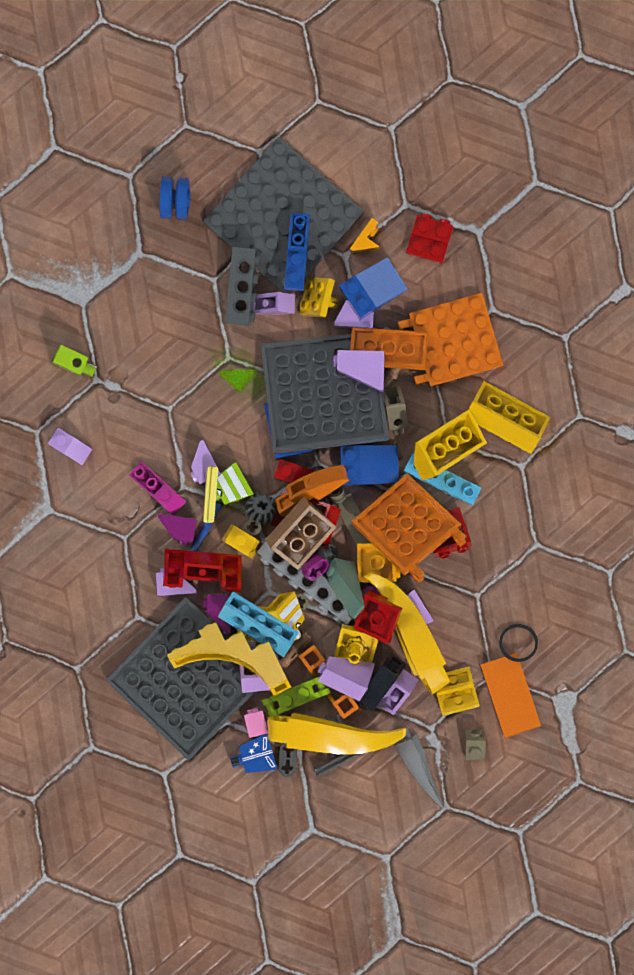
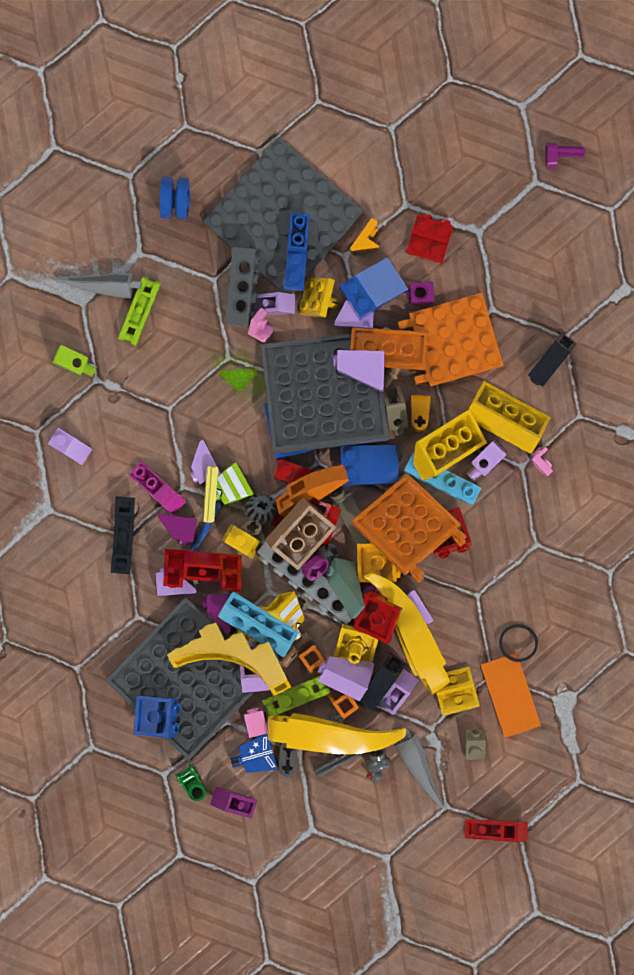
none -> light grey piece [56,273,141,299]
none -> black slope [111,496,135,574]
none -> lime plate [118,276,161,346]
none -> blue plate [133,696,181,738]
none -> green piece [175,764,207,801]
none -> magenta slope [210,786,258,818]
none -> bright pink bracket [248,308,273,342]
none -> dark grey animal [366,750,391,783]
none -> magenta brick [406,282,434,304]
none -> light orange piece [411,395,431,433]
none -> red slope [465,819,528,842]
none -> lavender torso [467,440,507,481]
none -> black slope [528,333,576,387]
none -> bright pink bracket [530,447,553,478]
none -> magenta piece [545,143,585,169]

